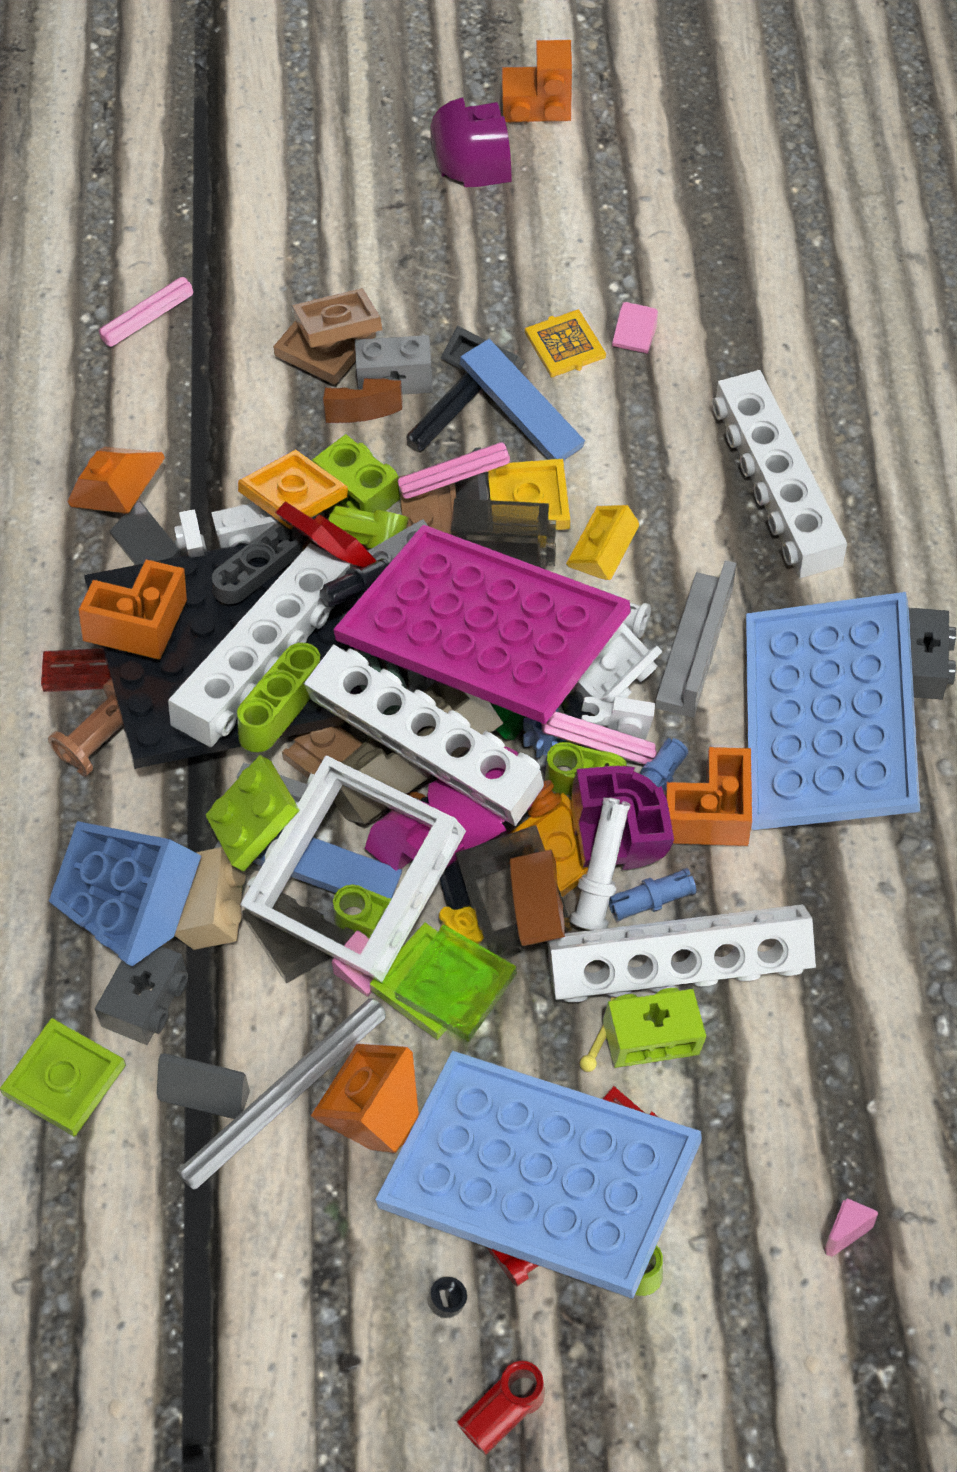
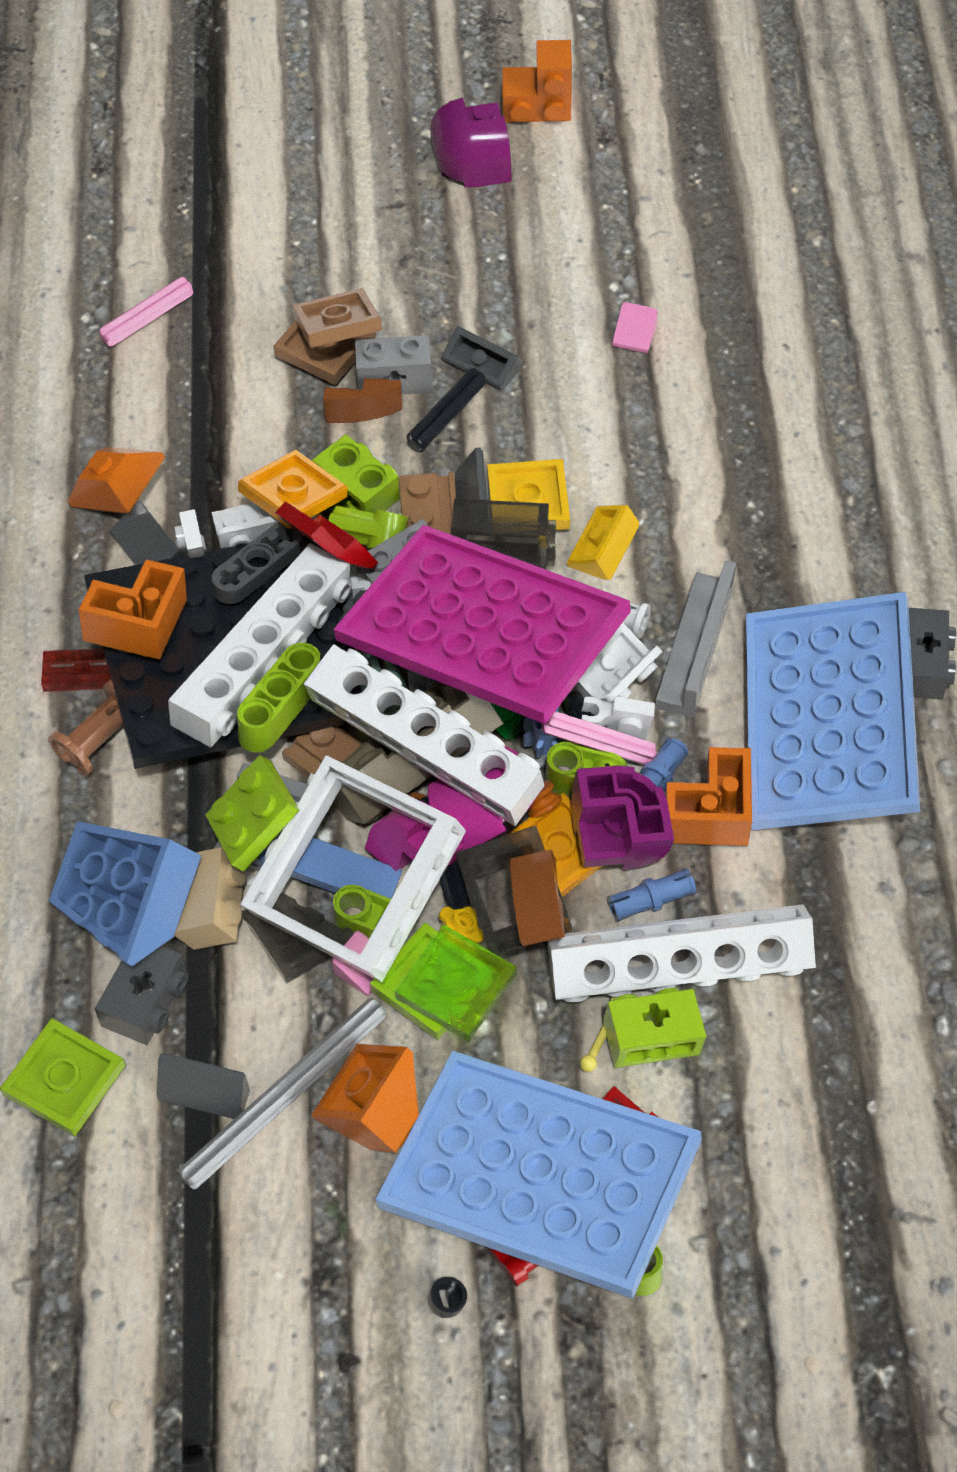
black axle [319,558,390,607] -> none
bright pink axle [398,442,510,499] -> none
red piece [457,1360,545,1456] -> none
medium blue tile [460,339,585,461] -> none
yellow piece [525,309,606,378] -> none
white pin [570,798,631,930] -> none
white brick [712,370,847,578] -> none
bright pink slope [824,1198,878,1257] -> none

